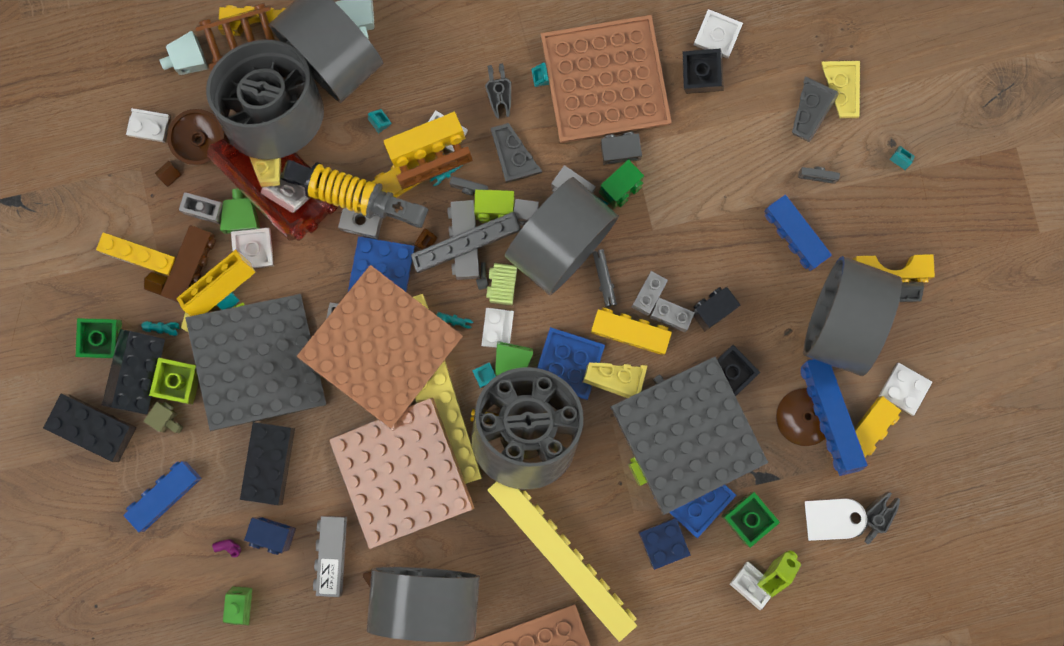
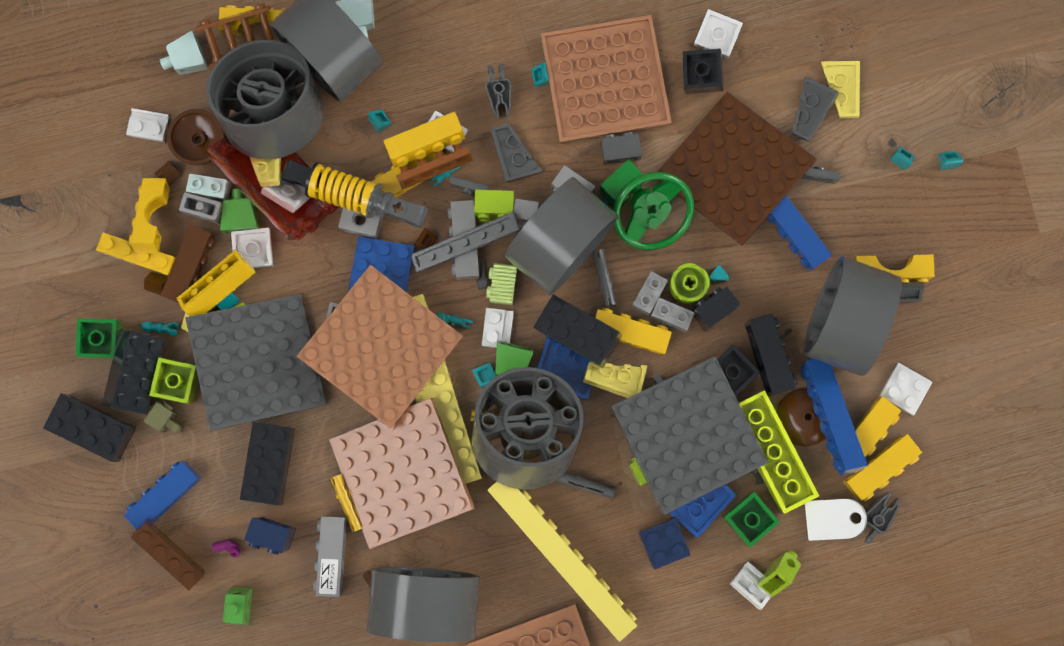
none -> yellow arch [129,178,170,254]
none -> reddish brown brick [131,518,205,591]
none -> light aqua brick [186,174,232,202]
none -> yellow pin [330,474,363,532]
none -> black brick [533,294,622,369]
none -> dark grey pin [556,472,616,499]
none -> green piece [613,172,694,251]
none -> reddish brown plate [657,92,817,246]
none -> lime brick [669,263,710,304]
none -> teal slope [709,265,729,282]
none -> neon yellow brick [739,390,819,514]
none -> black brick [744,313,797,397]
none -> yellow brick [843,434,923,501]
none -> teal slope [938,151,963,170]

